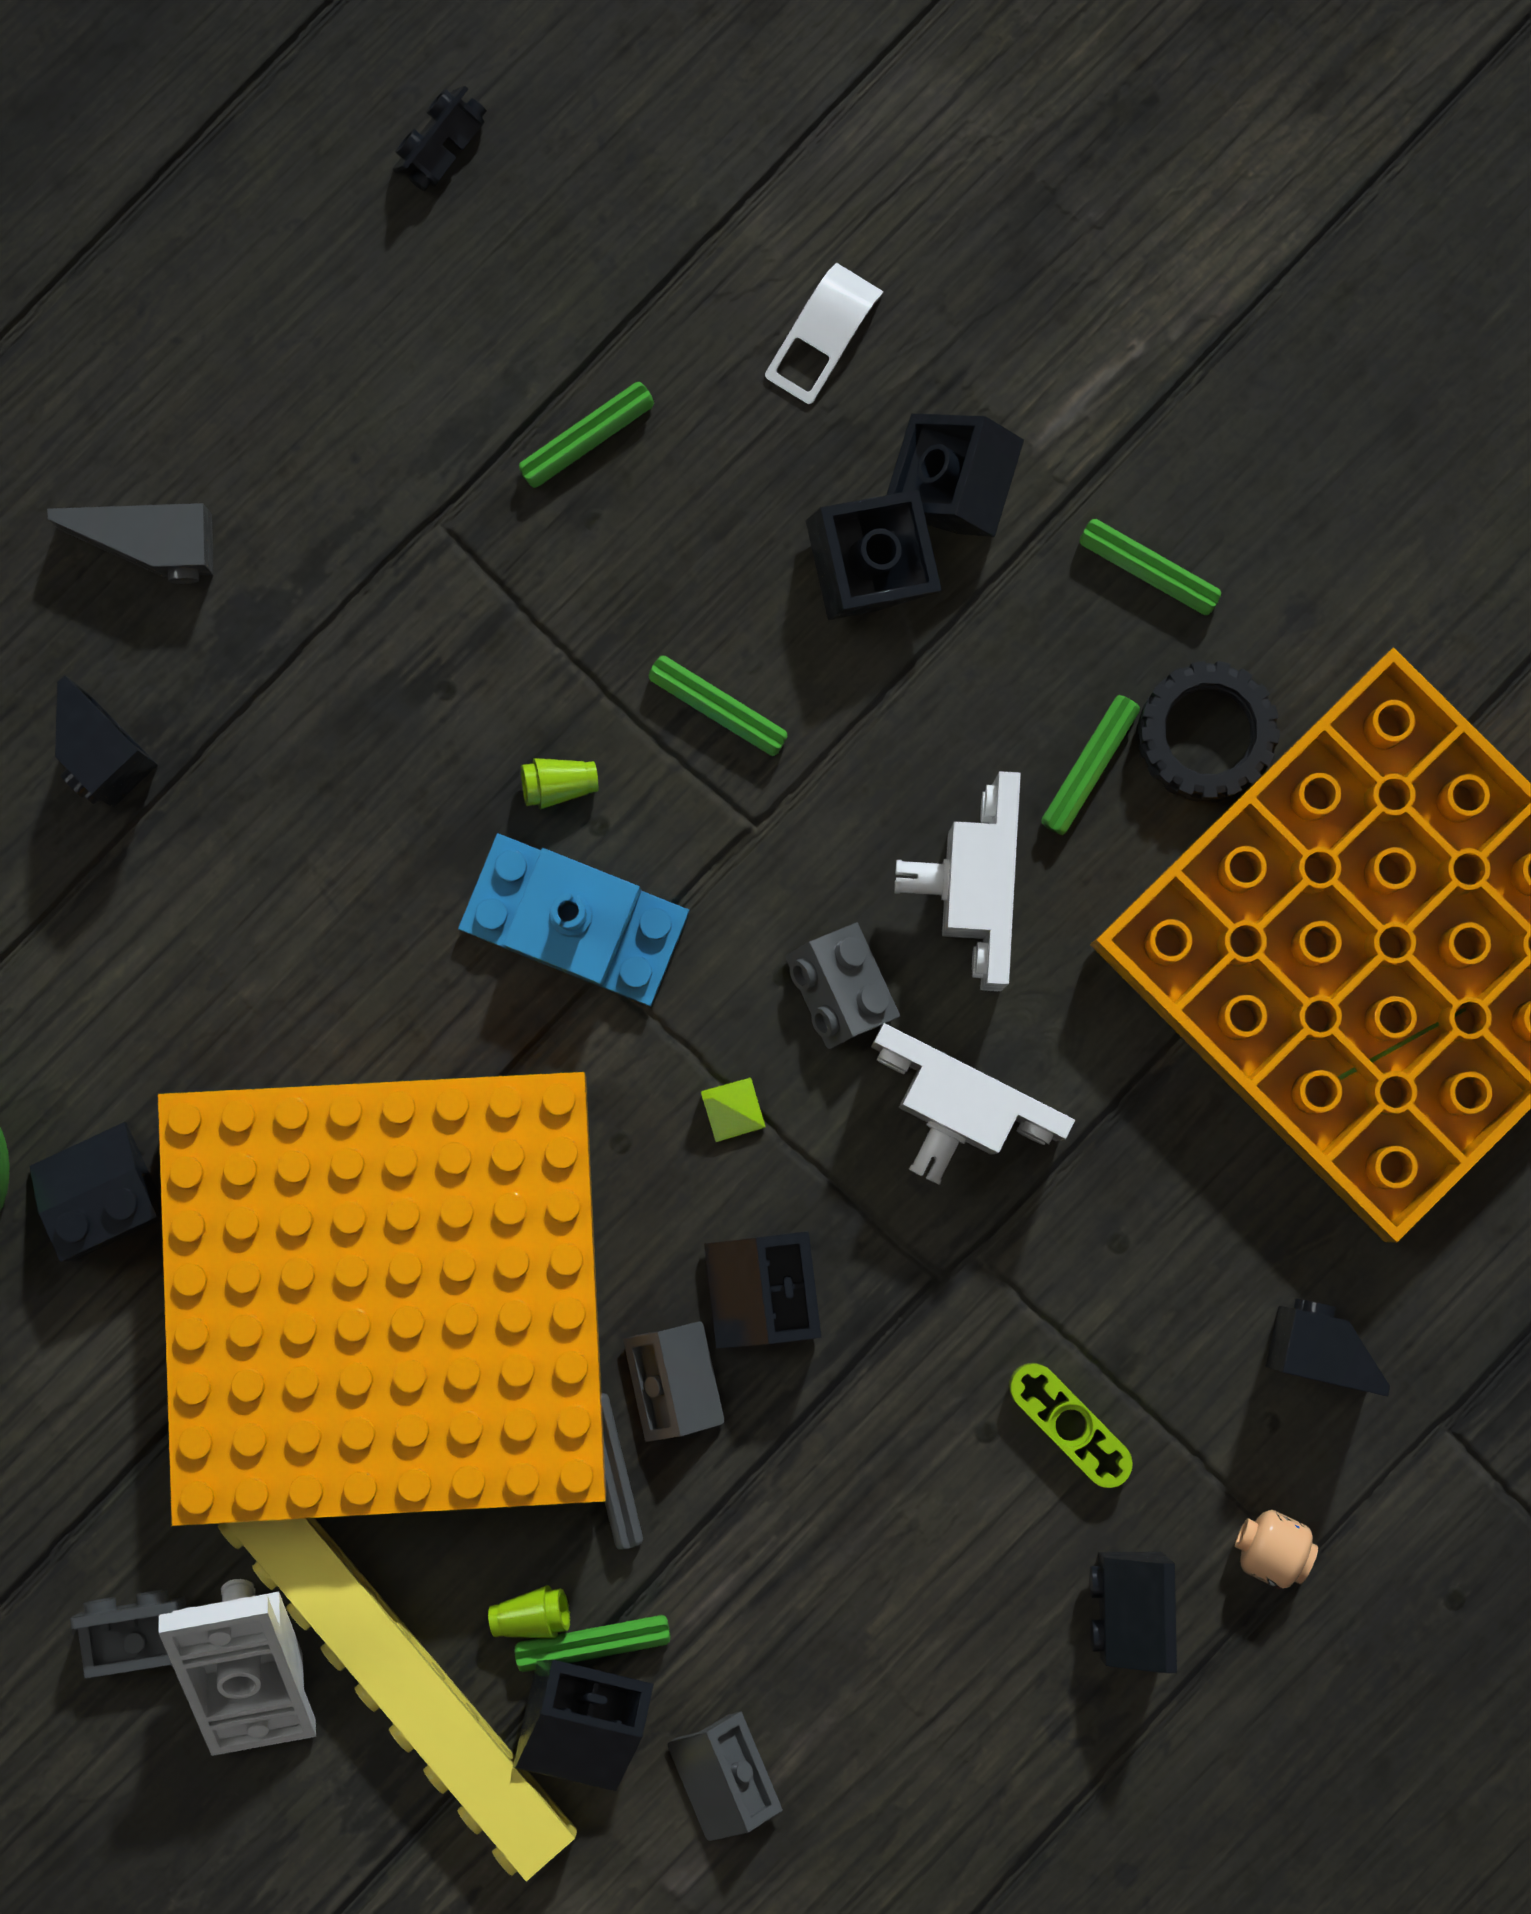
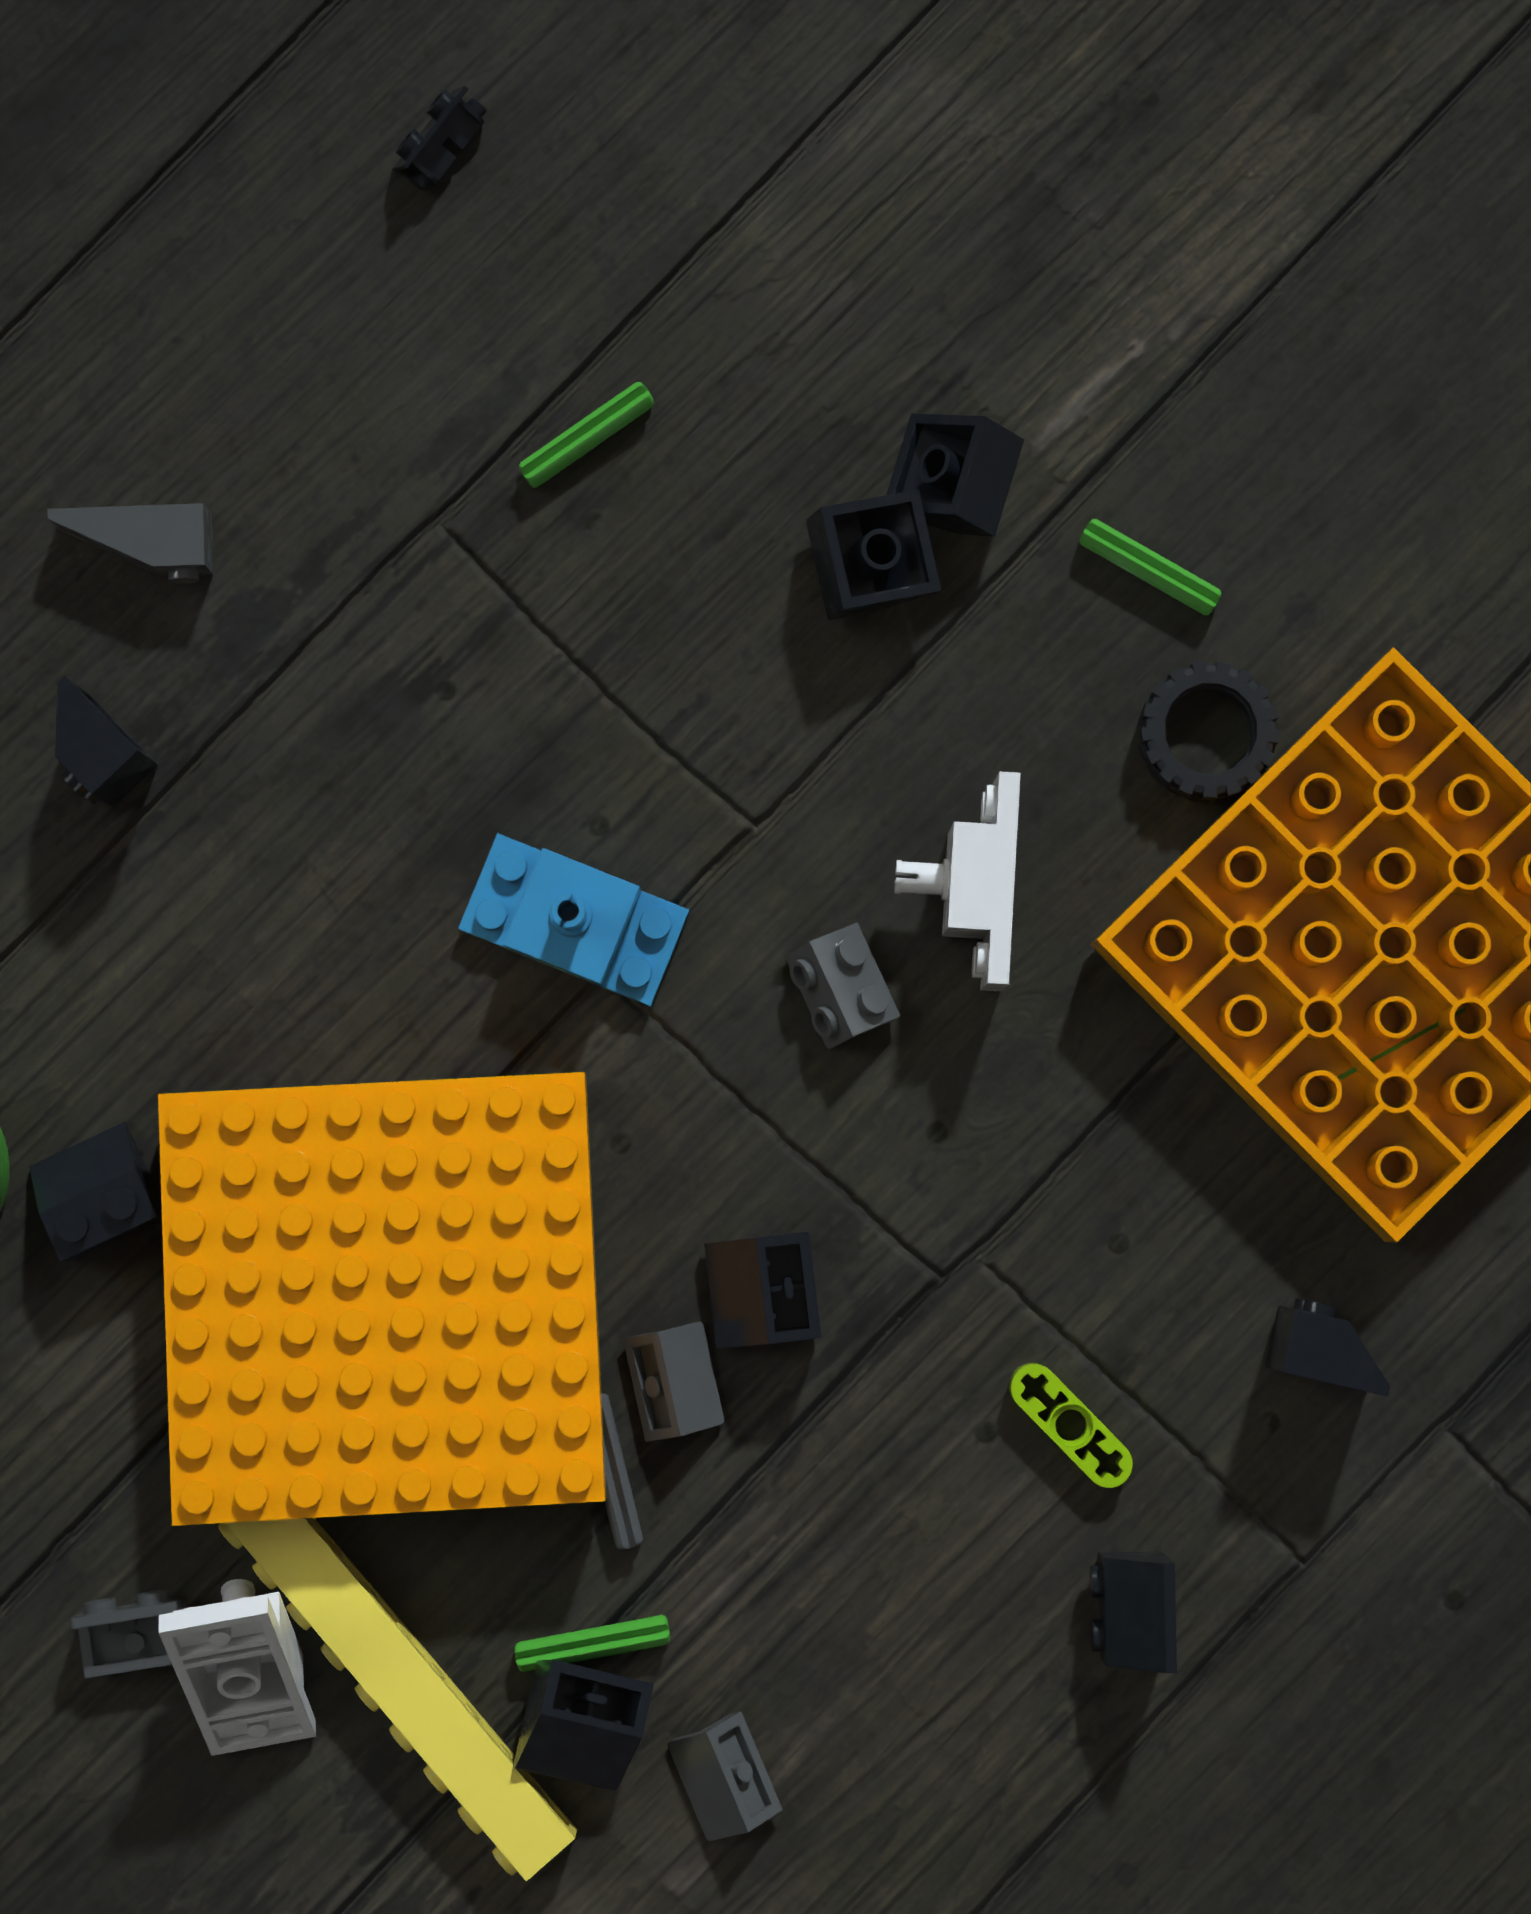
lime cone [488,1585,570,1639] -> none
lime cone [521,758,599,809] -> none
bright green axle [648,656,787,756] -> none
lime slope [701,1078,766,1142] -> none
white piece [765,263,883,404] -> none
white brick [871,1023,1075,1185] -> none
bright green axle [1041,695,1140,835] -> none
light nougat head [1235,1510,1318,1589] -> none

